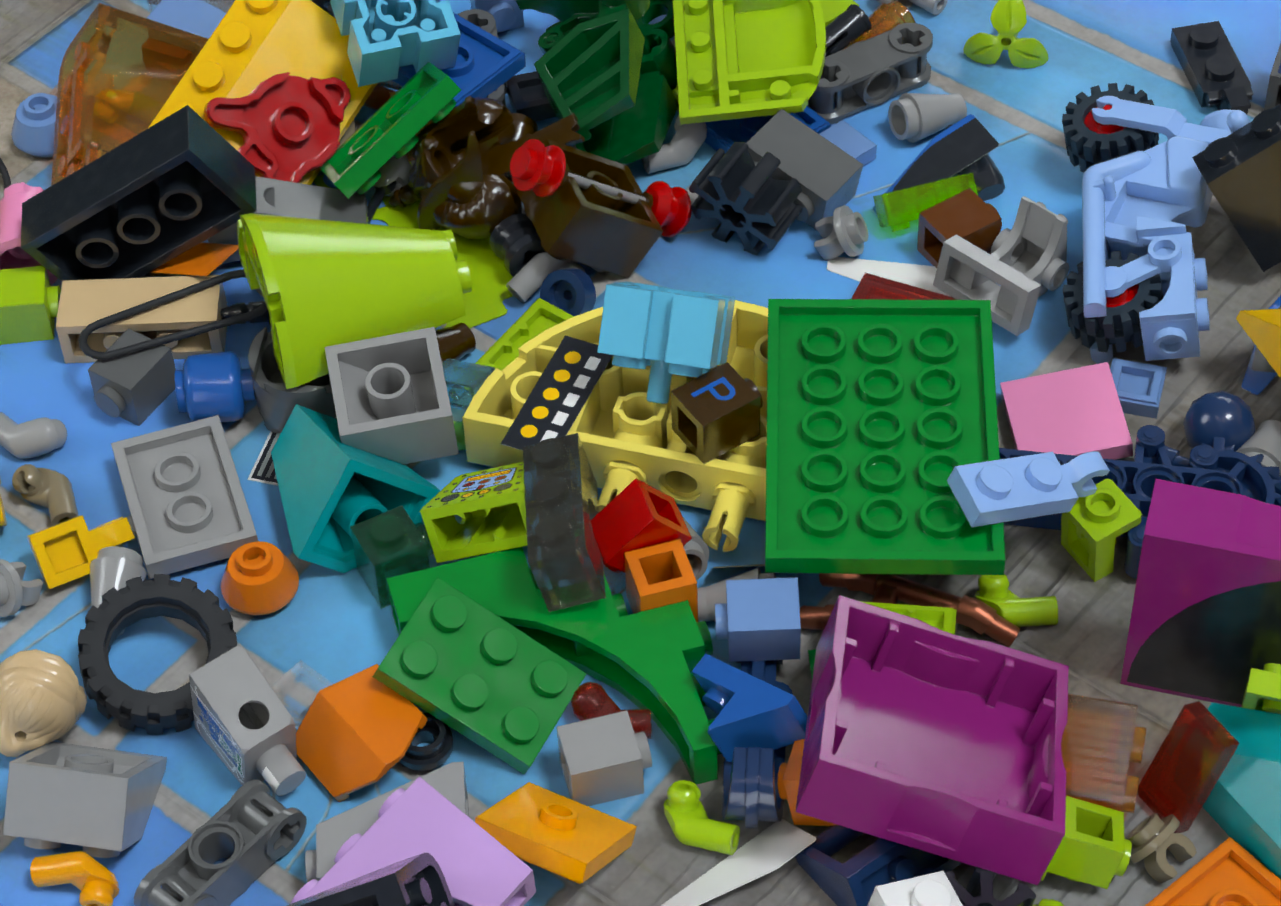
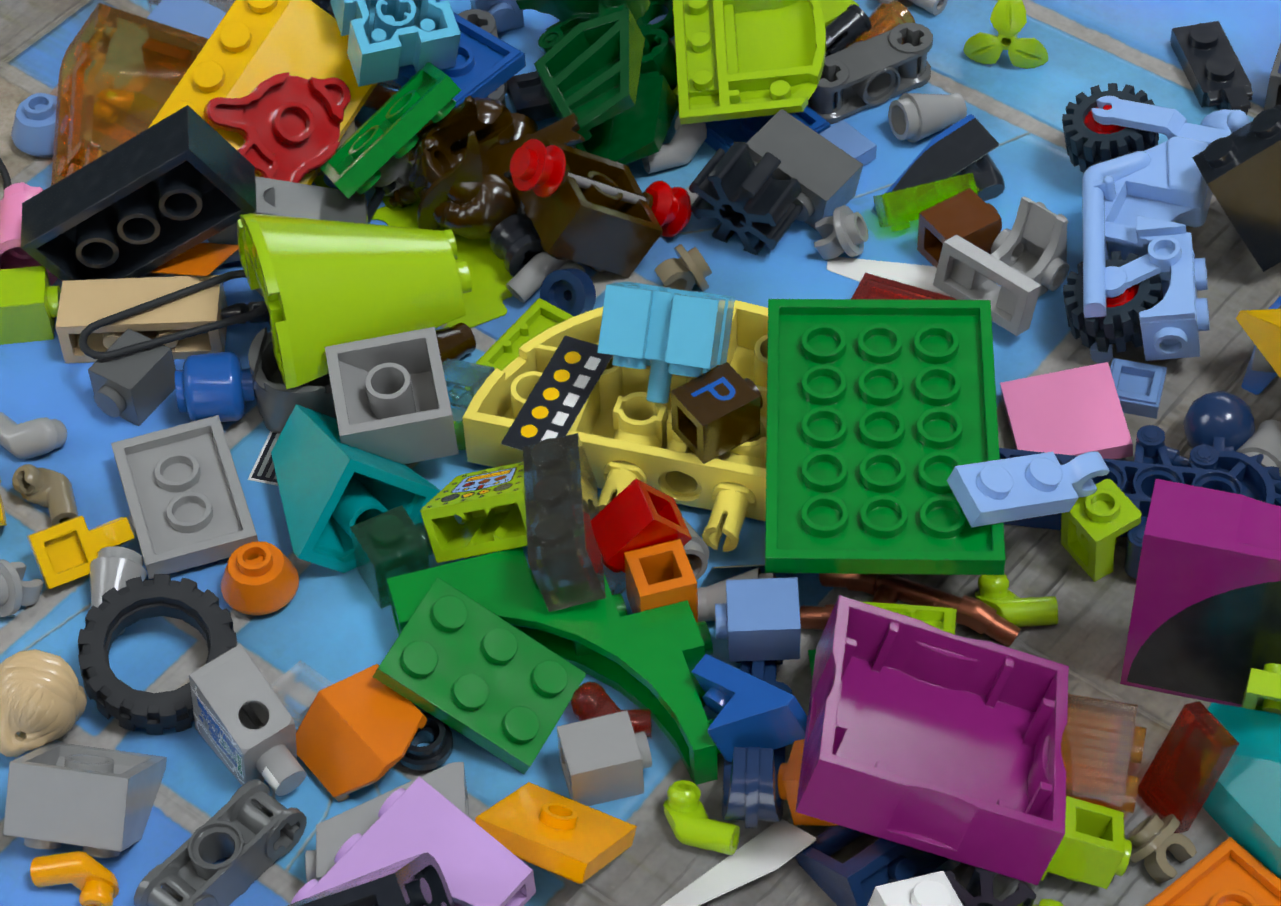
none -> dark tan plate [654,244,712,292]

